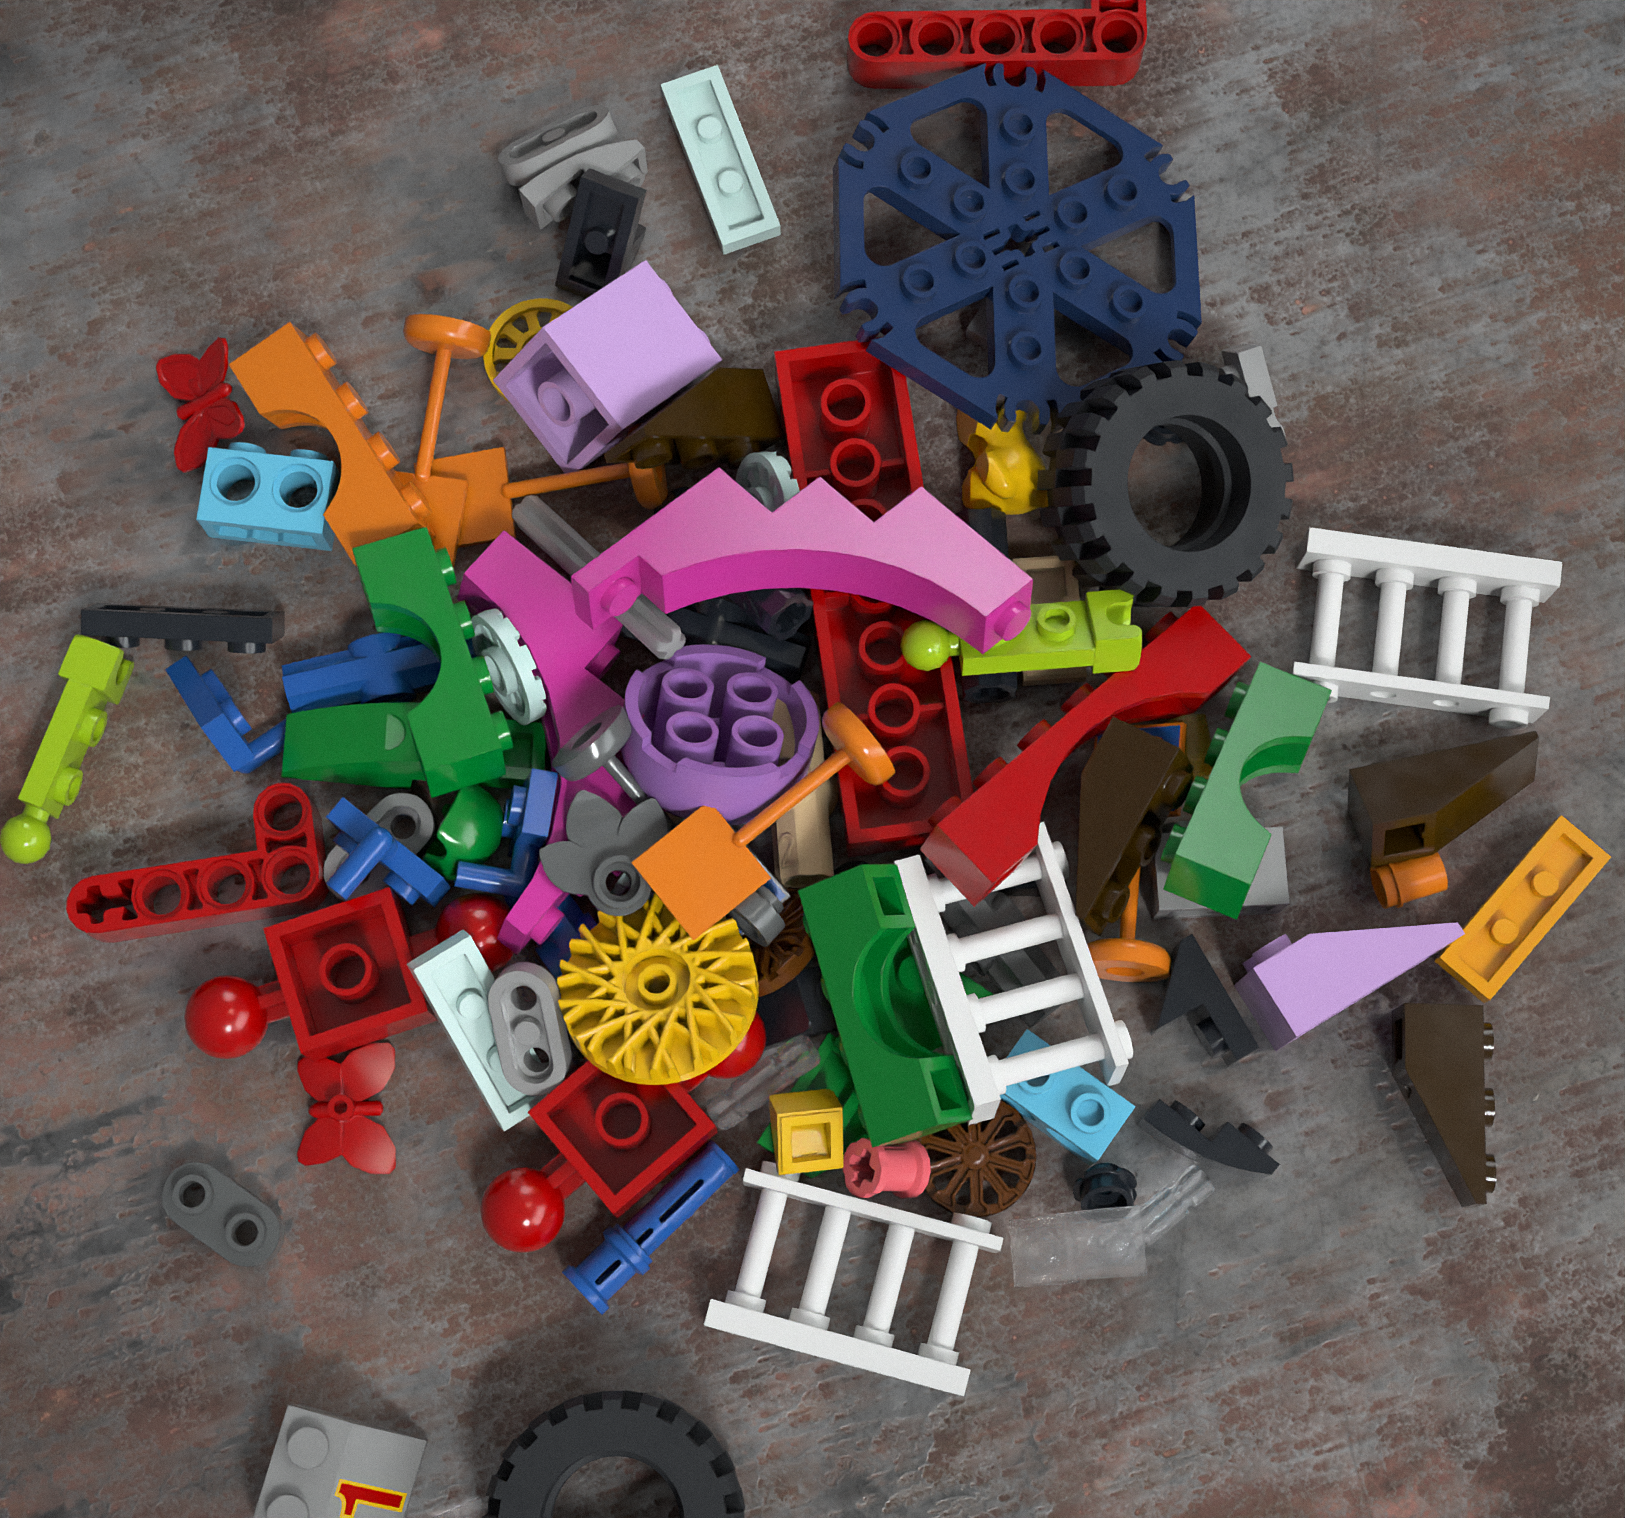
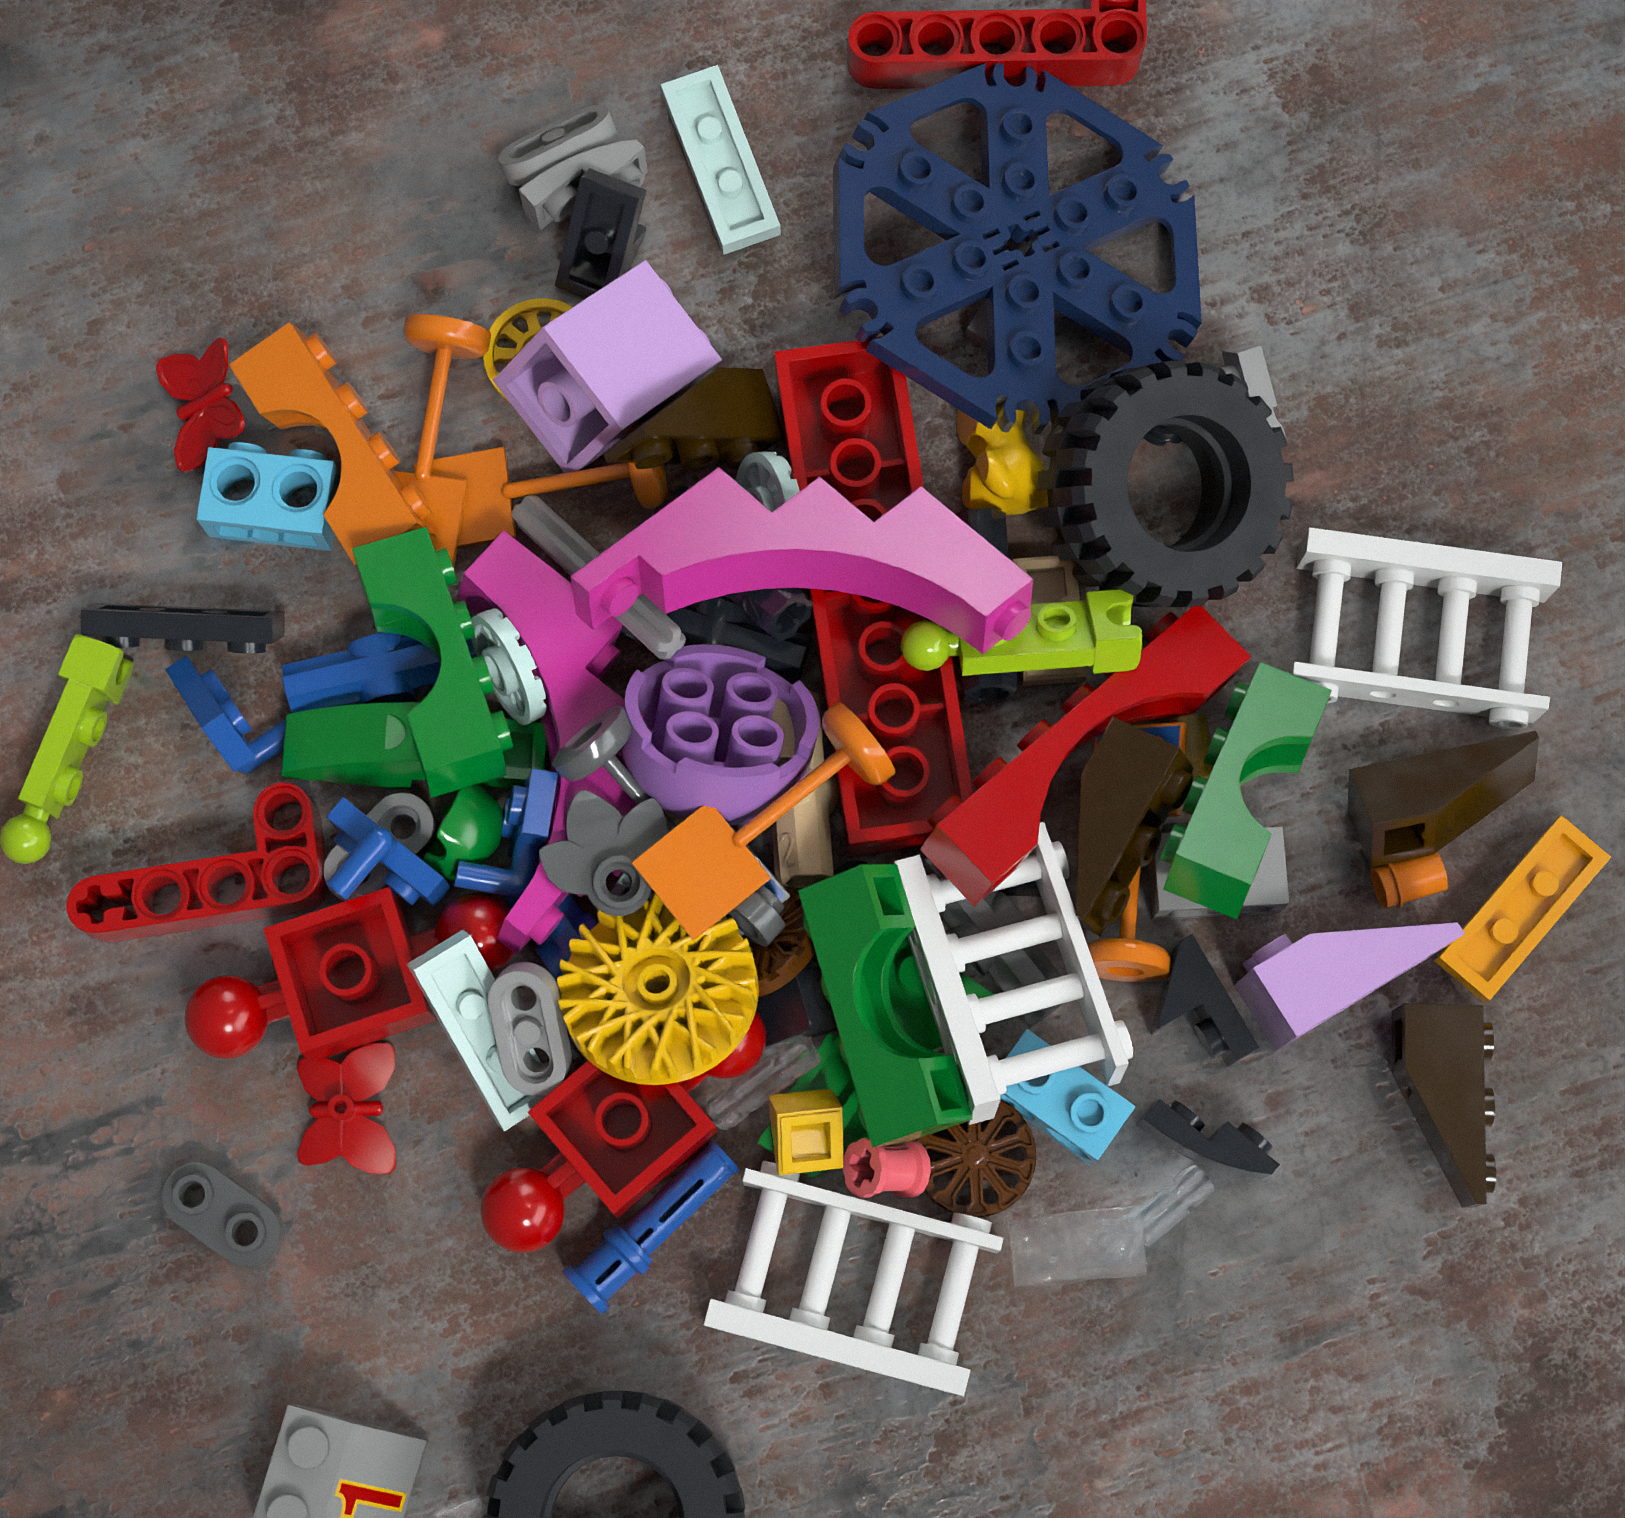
black plate [1073,1163,1137,1224] -> none

